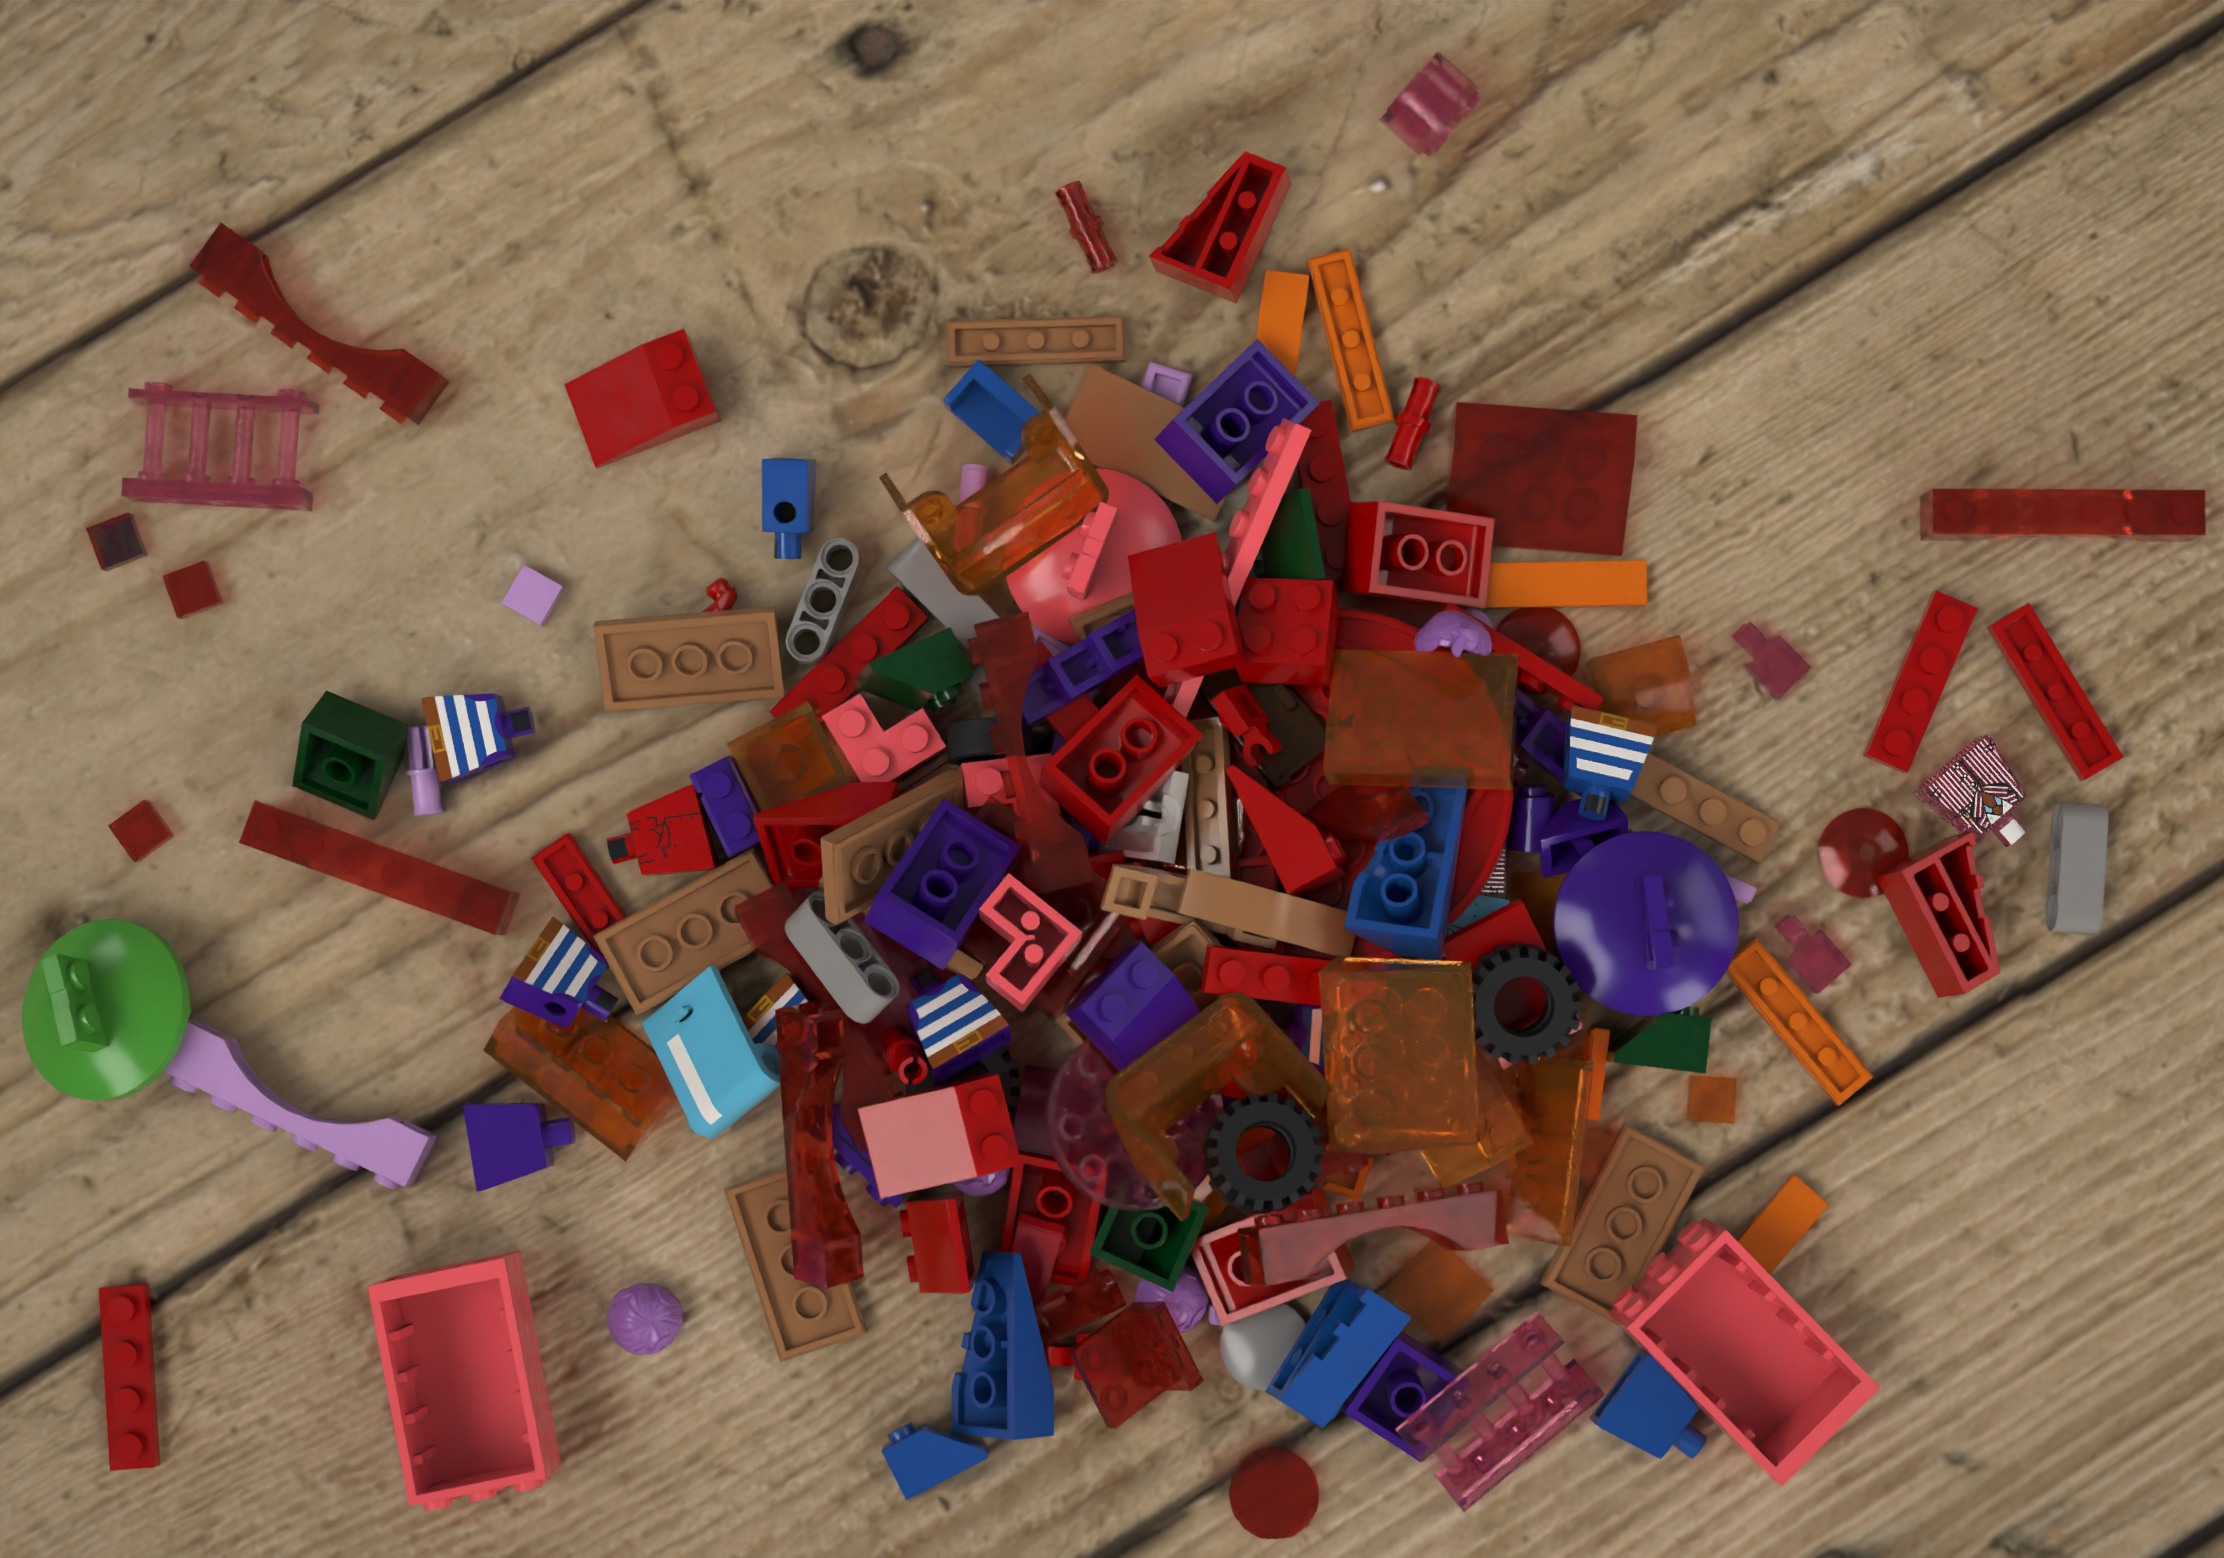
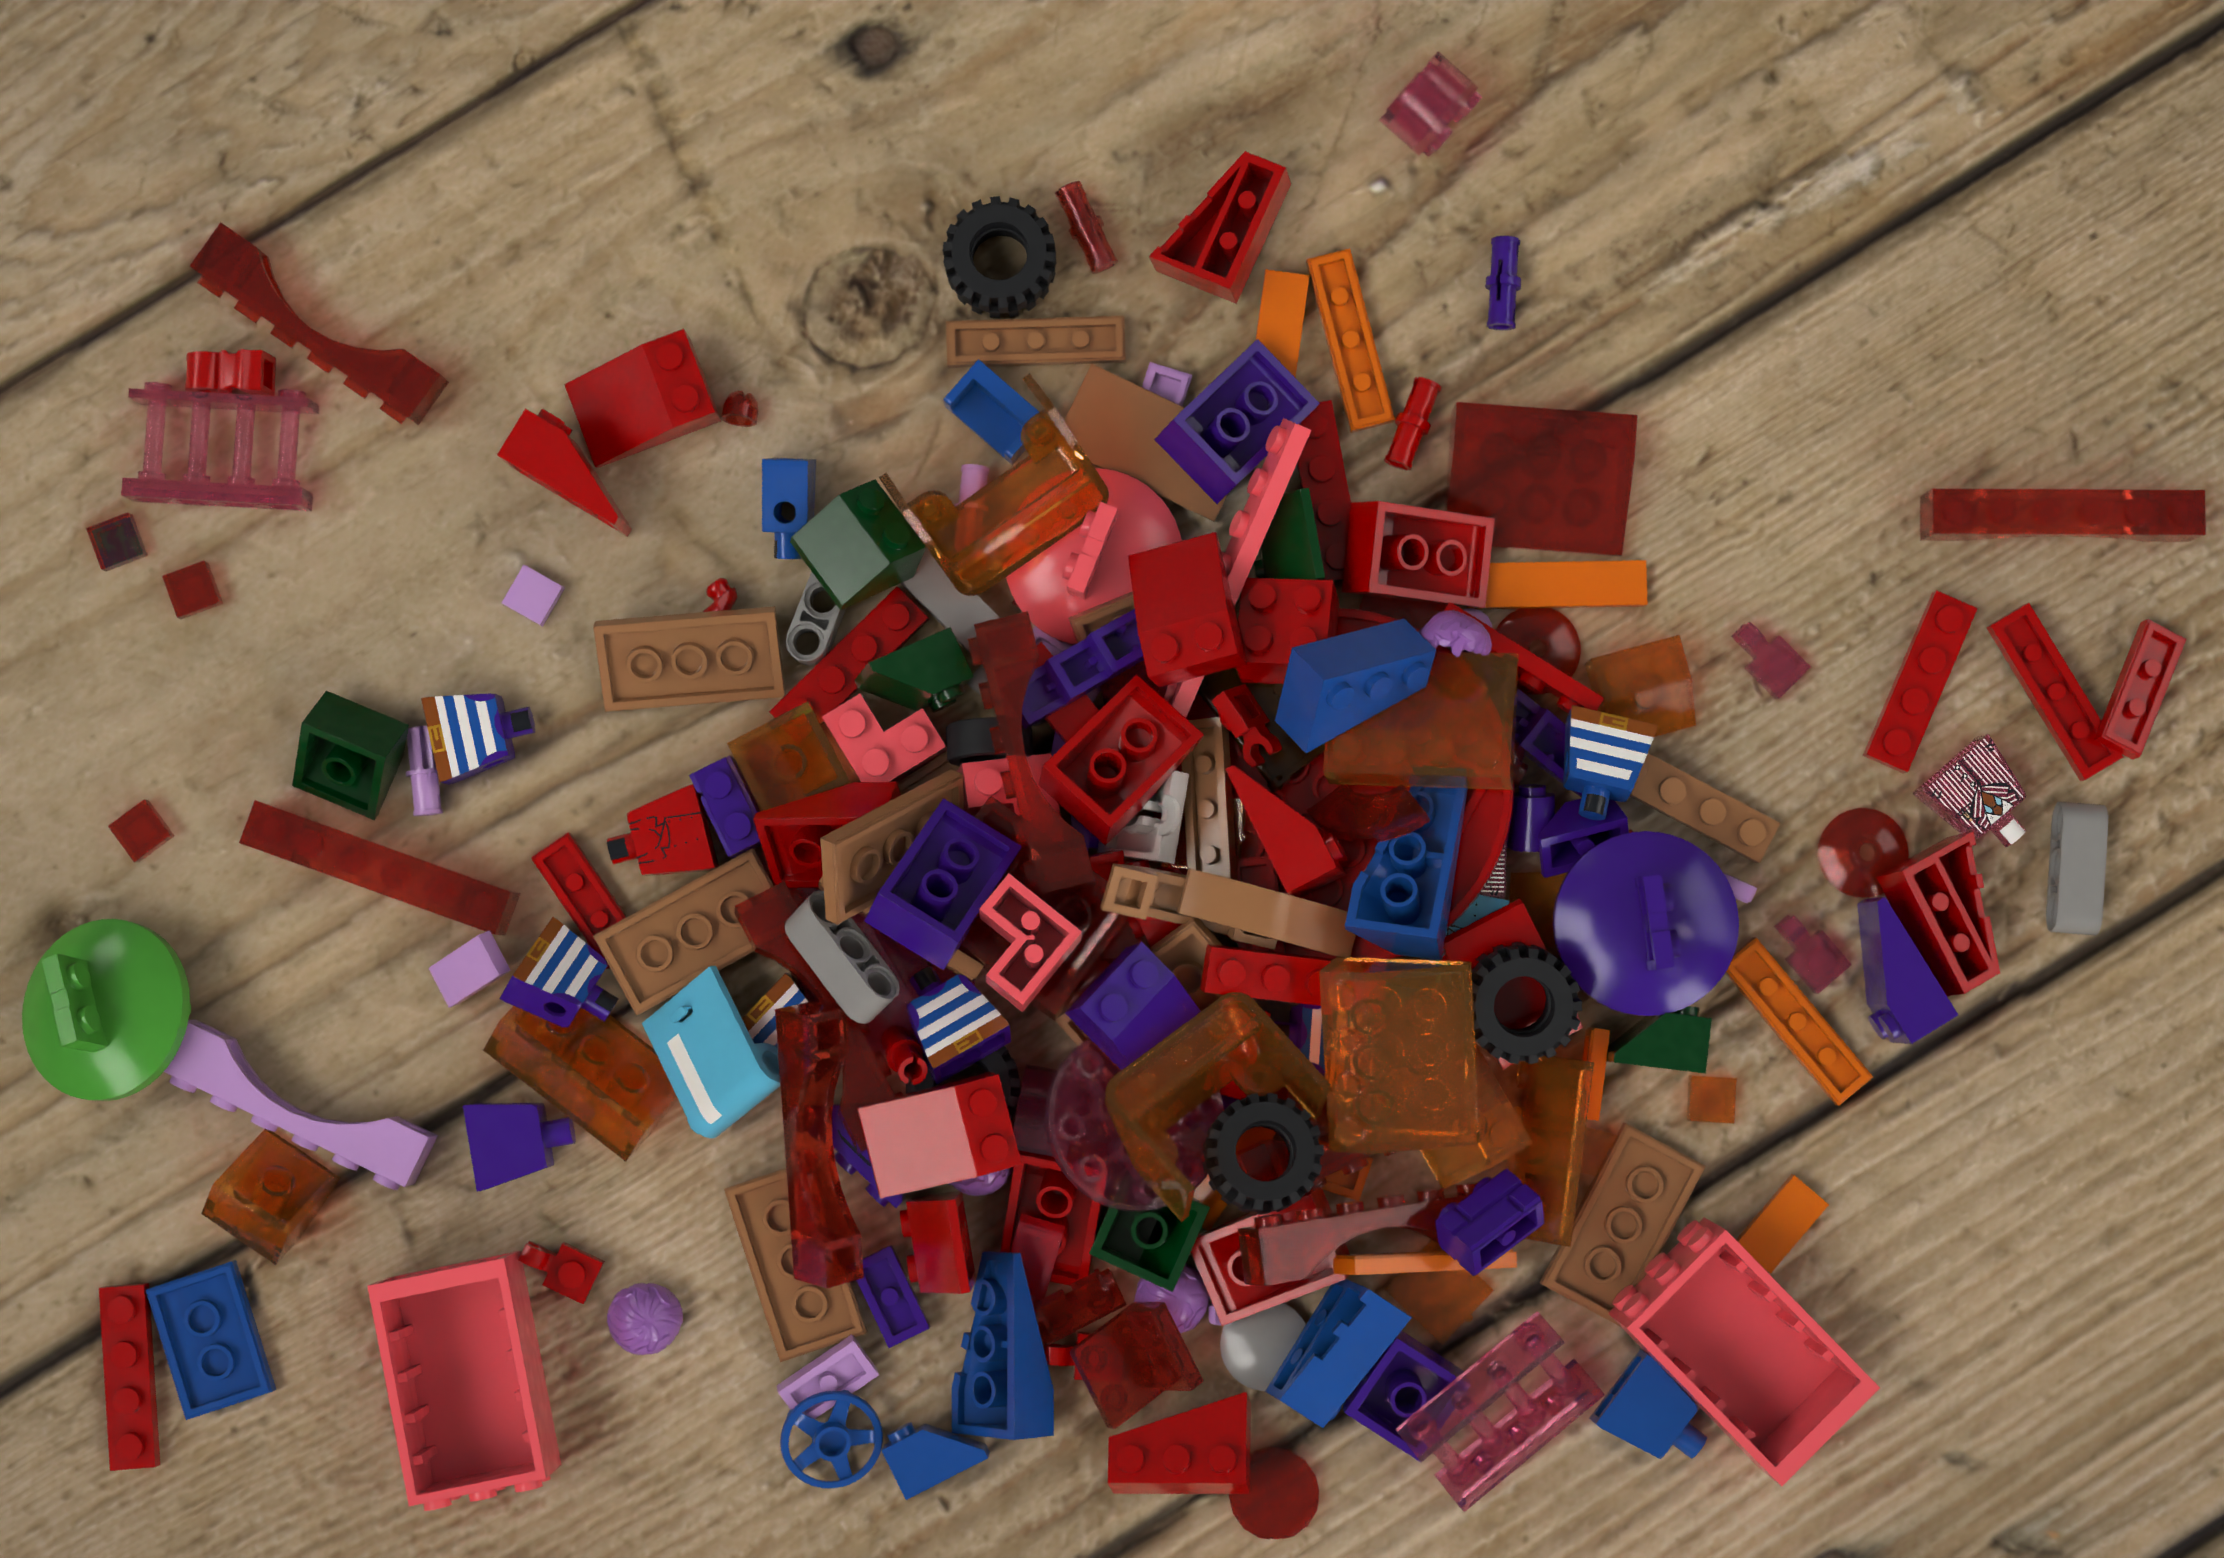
none -> blue tile [145,1260,277,1420]
none -> red leg [185,349,276,398]
none -> clear orange slope [201,1129,340,1265]
none -> lavender tile [429,930,511,1008]
none -> red slope [497,408,632,537]
none -> red plate [518,1241,605,1304]
none -> clear red hinge [721,390,759,427]
none -> lavender plate [777,1334,879,1419]
none -> blue wheel [780,1390,883,1489]
none -> dark green slope [790,479,926,610]
none -> dark purple plate [850,1245,931,1348]
none -> black tyre [943,196,1057,318]
none -> red wedge [1107,1391,1251,1494]
none -> blue wedge [1275,618,1436,753]
none -> orange tile [1333,1249,1517,1275]
none -> dark purple brick [1435,1168,1545,1276]
none -> dark purple pin [1485,236,1522,330]
none -> dark purple slope [1857,897,1959,1044]
none -> red tile [2094,619,2187,760]

